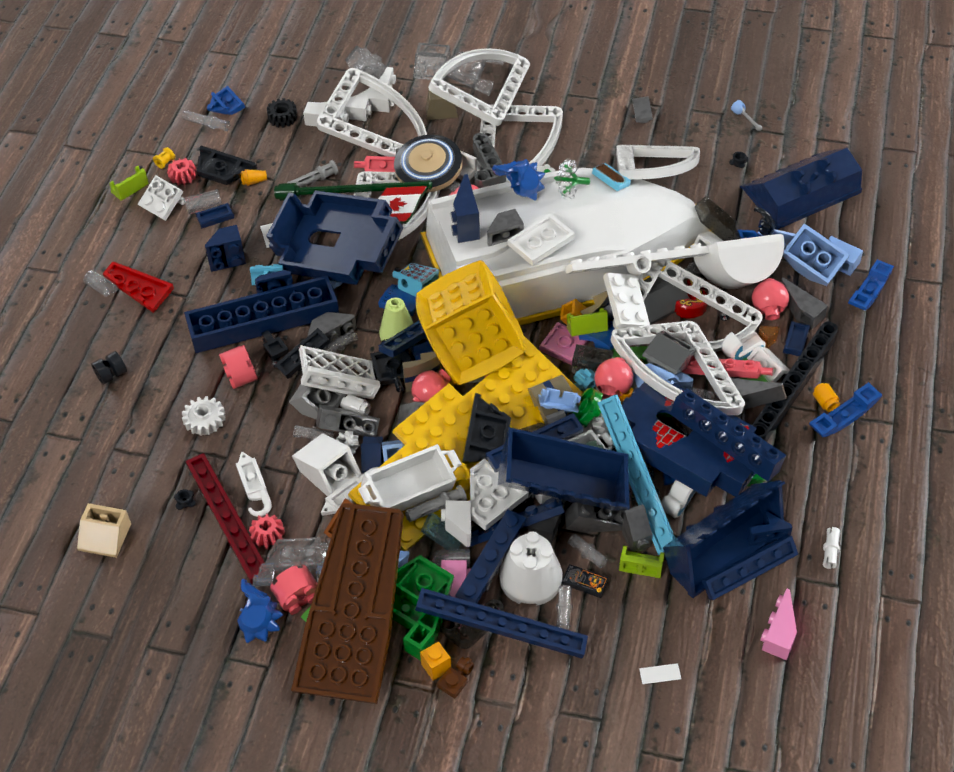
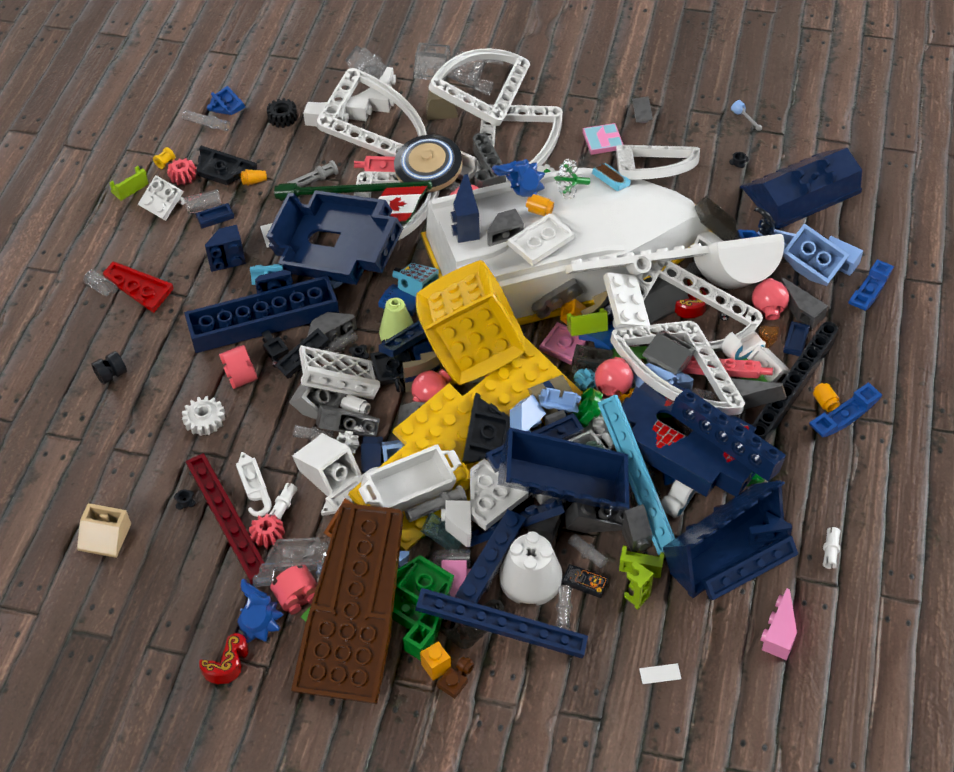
none -> red animal [199,633,248,684]
none -> white pin [269,483,297,519]
none -> black plate [349,344,369,359]
none -> light blue slope [510,394,546,432]
none -> light orange brick [526,194,554,216]
none -> flat silver hinge [531,278,584,319]
none -> tile [583,123,623,155]
none -> lime hinge [624,561,654,609]

